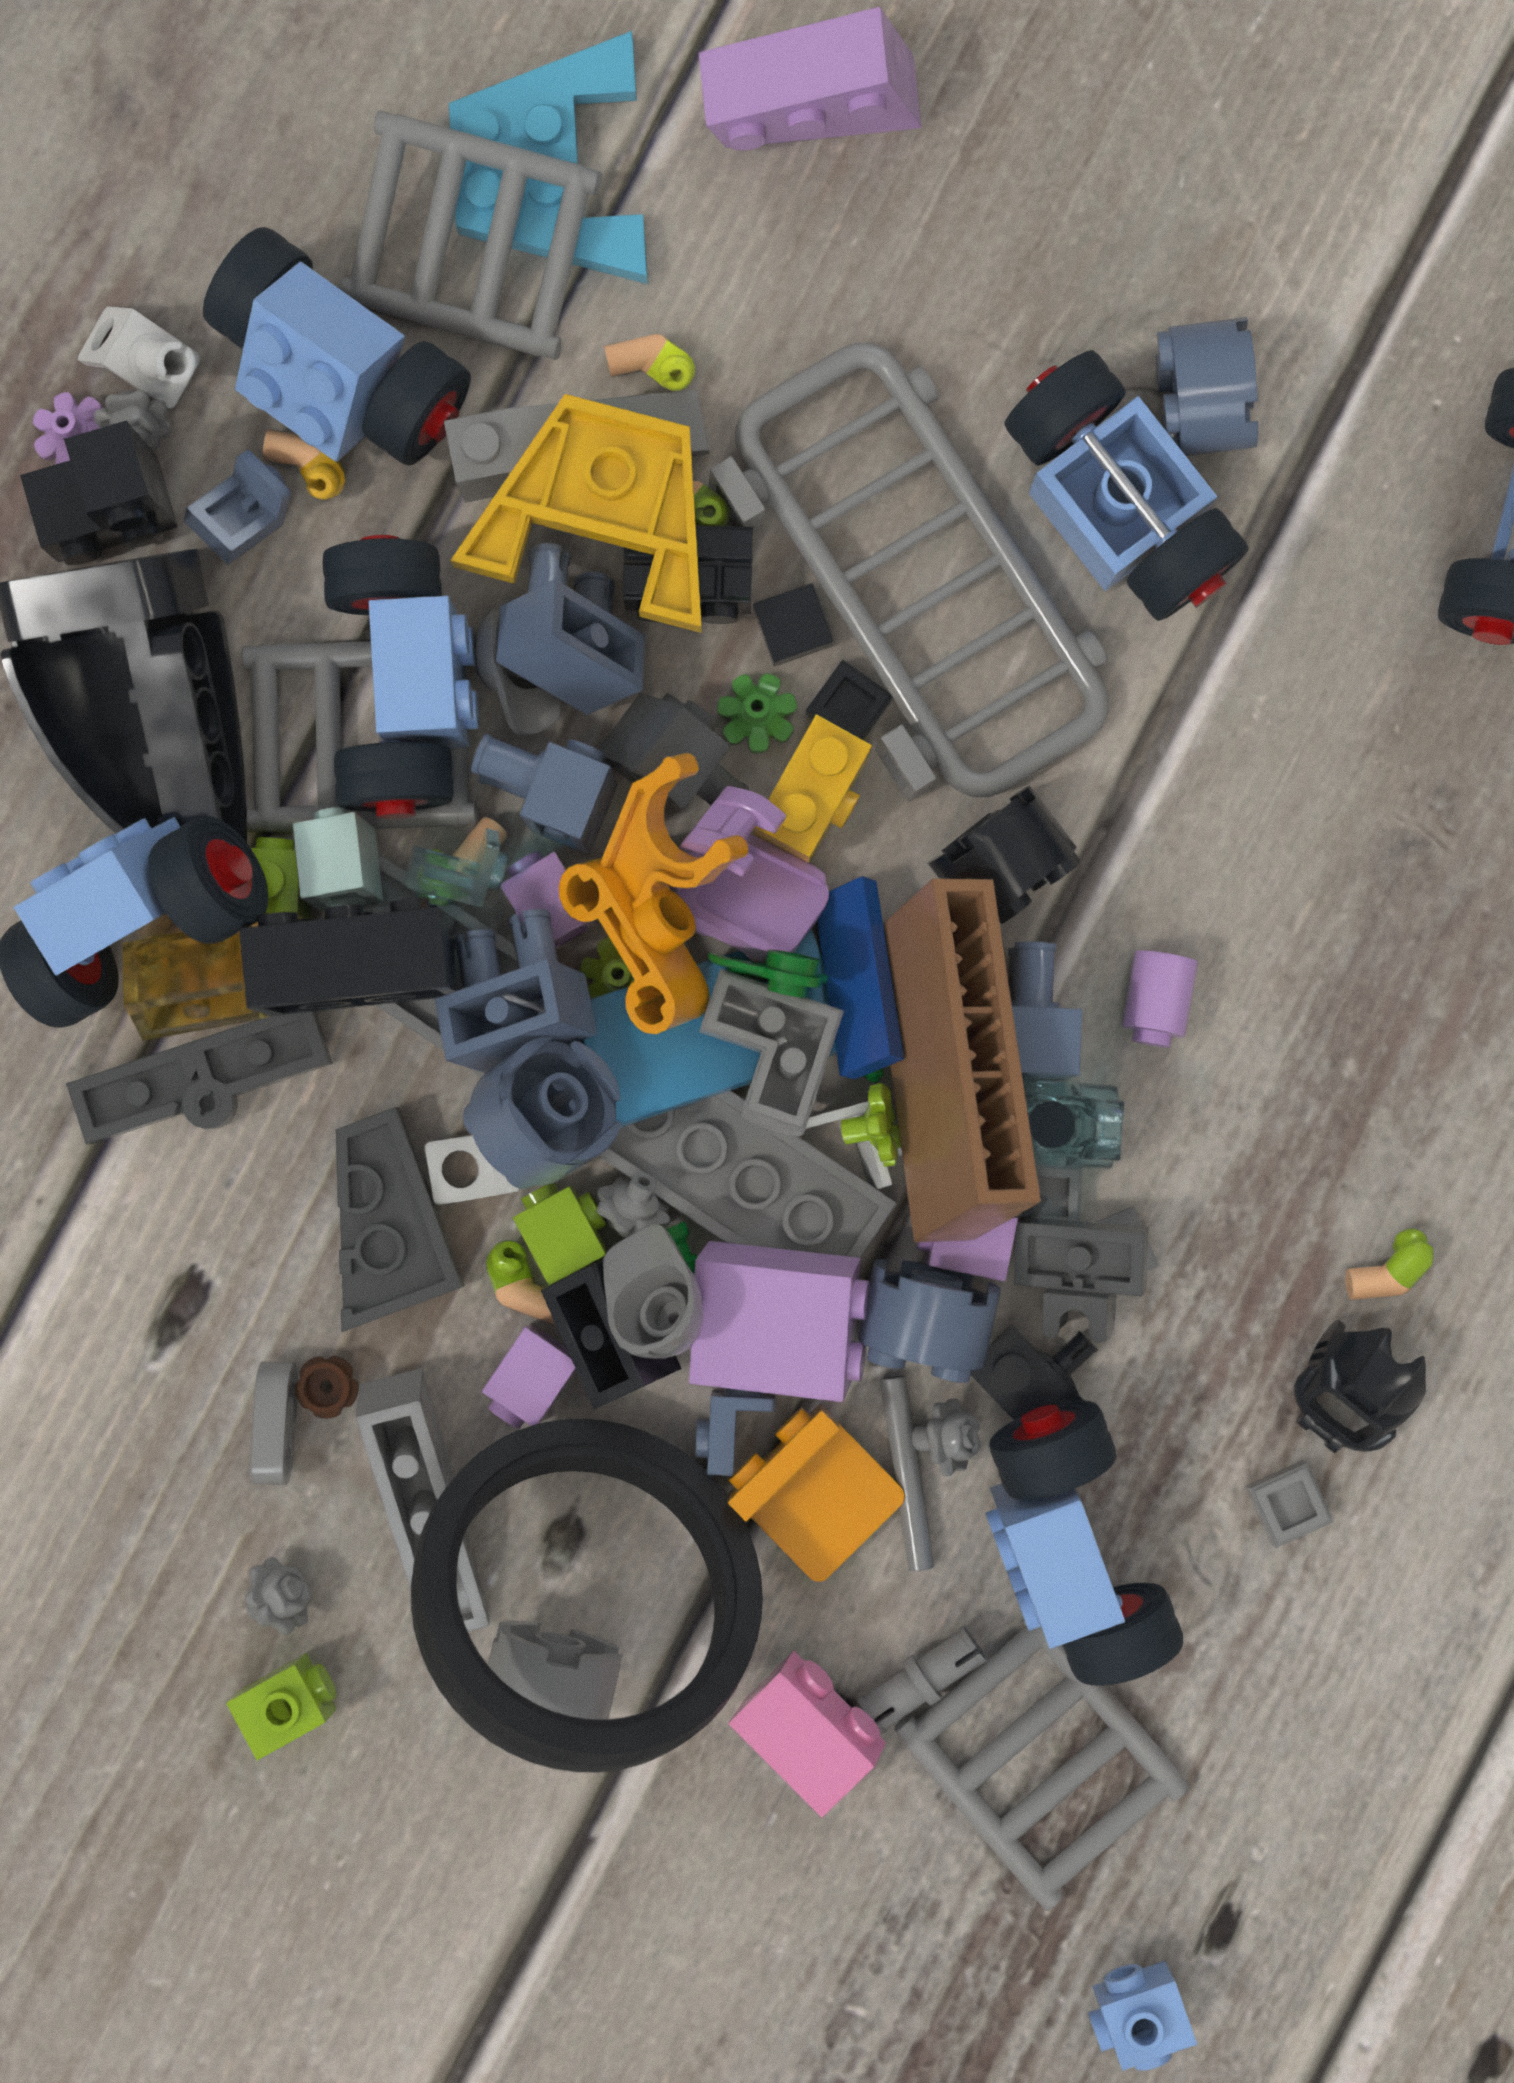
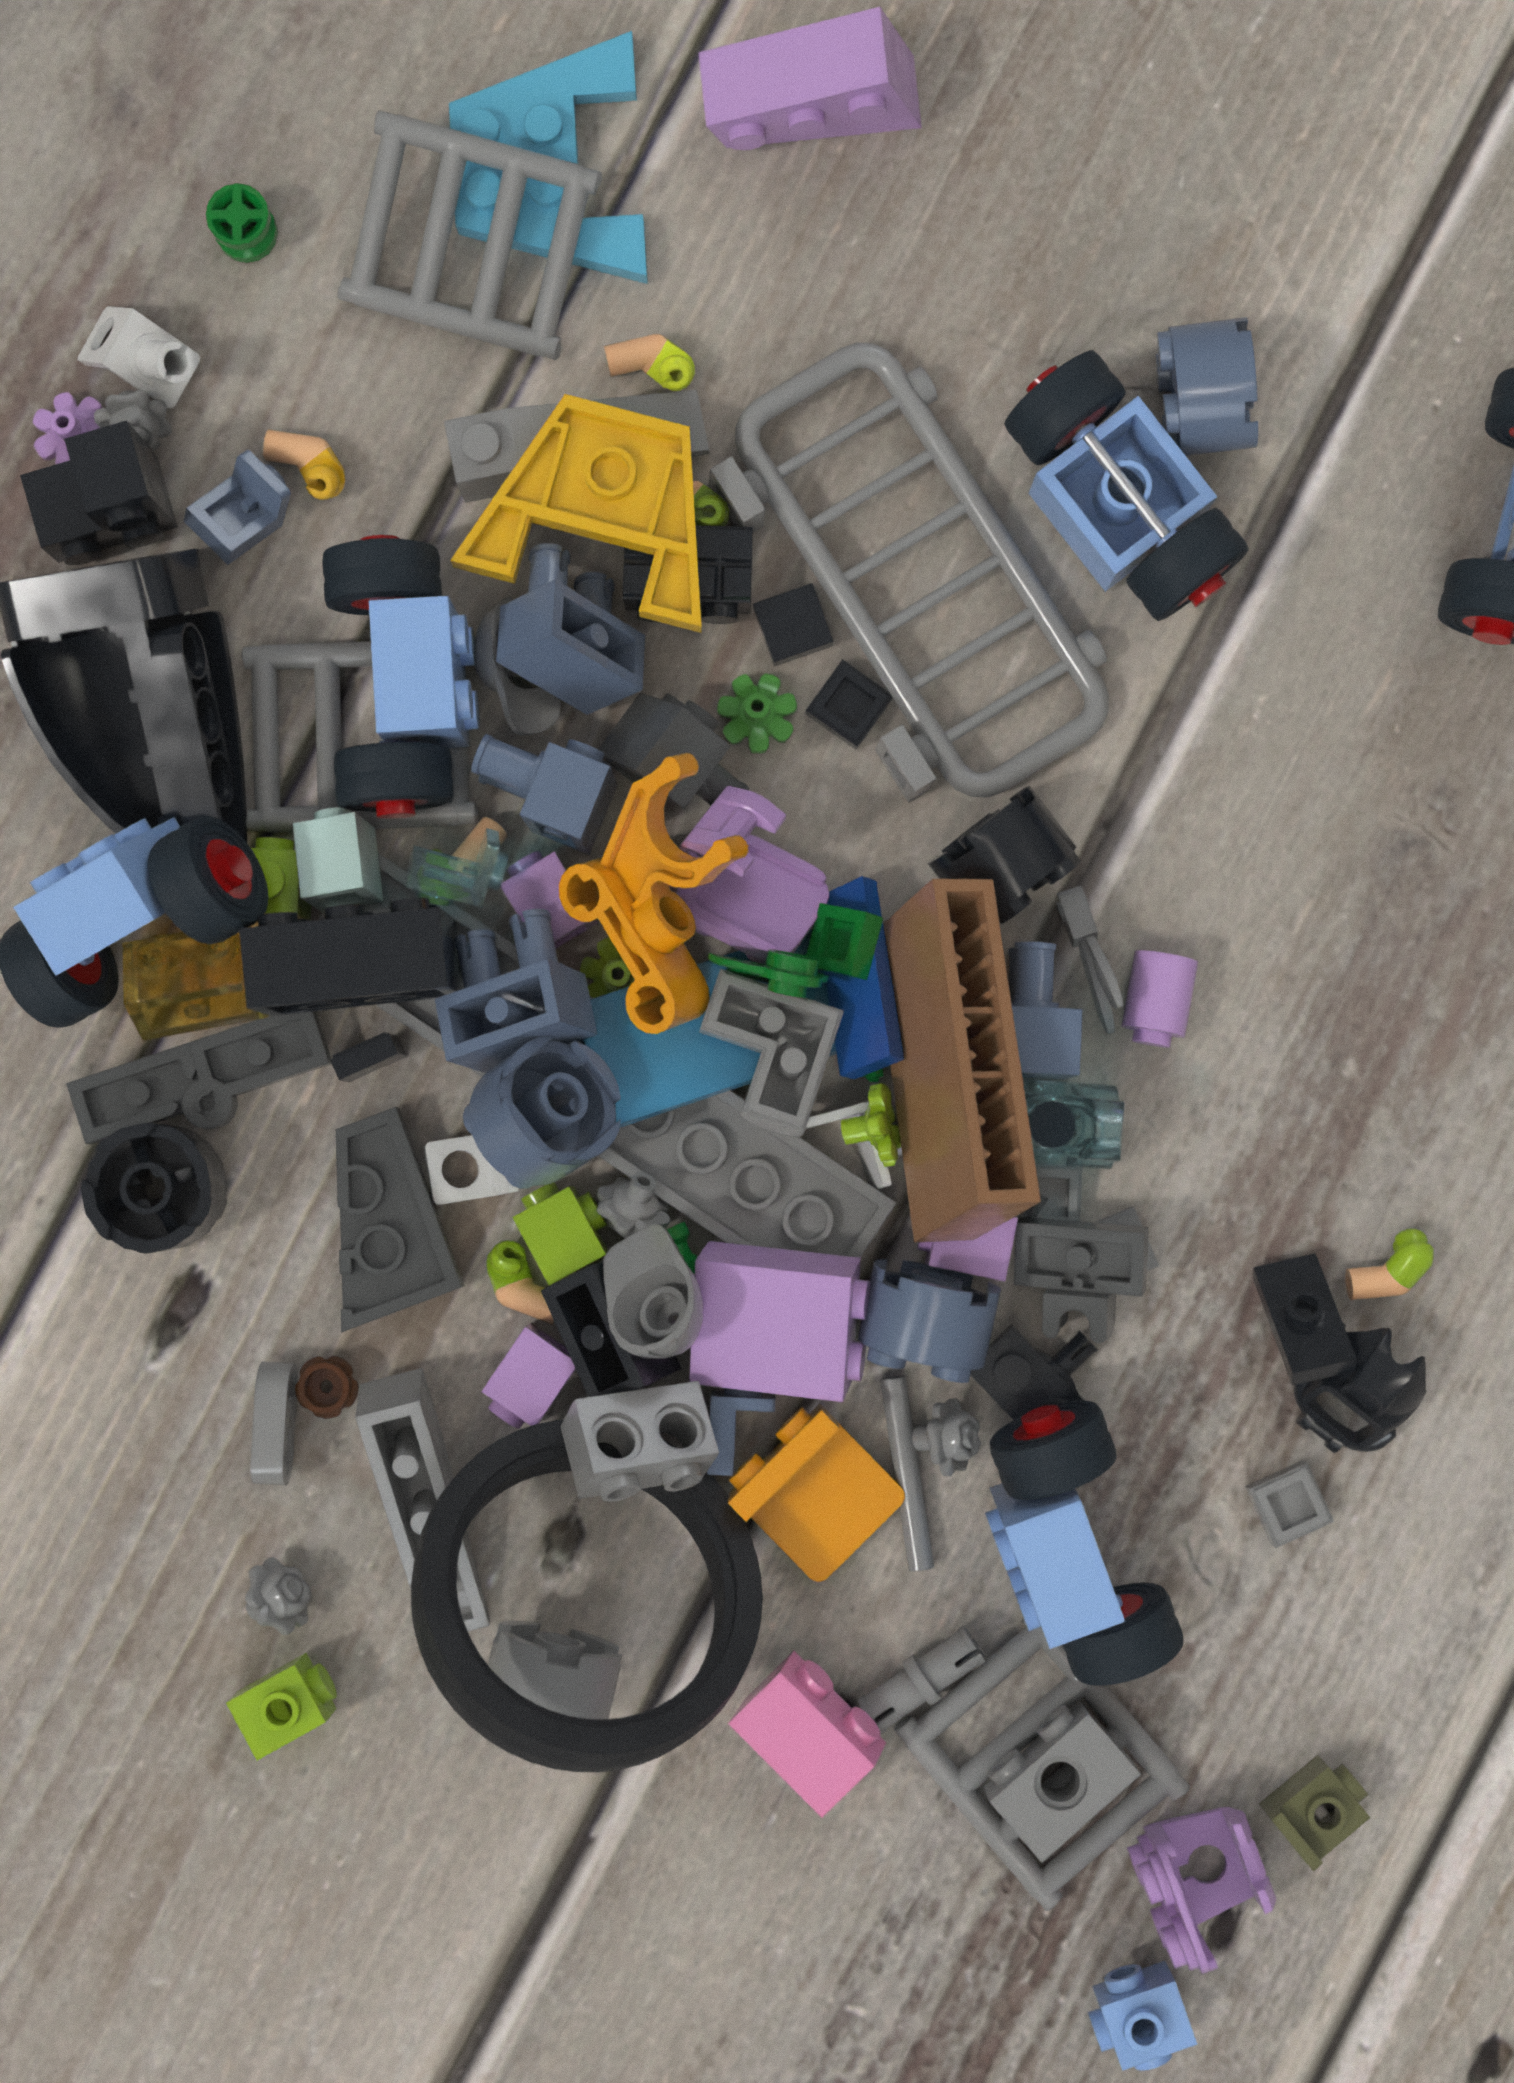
brick [203,227,471,466] -> none
yellow brick [753,714,873,863] -> none
none -> black brick [81,1123,228,1254]
none -> green wheel [205,183,278,263]
none -> black tile [330,1032,407,1083]
none -> light grey brick [560,1381,719,1502]
none -> green tile [806,903,883,980]
none -> light grey brick [984,1701,1141,1863]
none -> light grey piece [1056,886,1123,1034]
none -> lavender piece [1127,1807,1276,1974]
none -> black plate [1253,1253,1357,1385]
none -> olive brick [1259,1755,1371,1872]

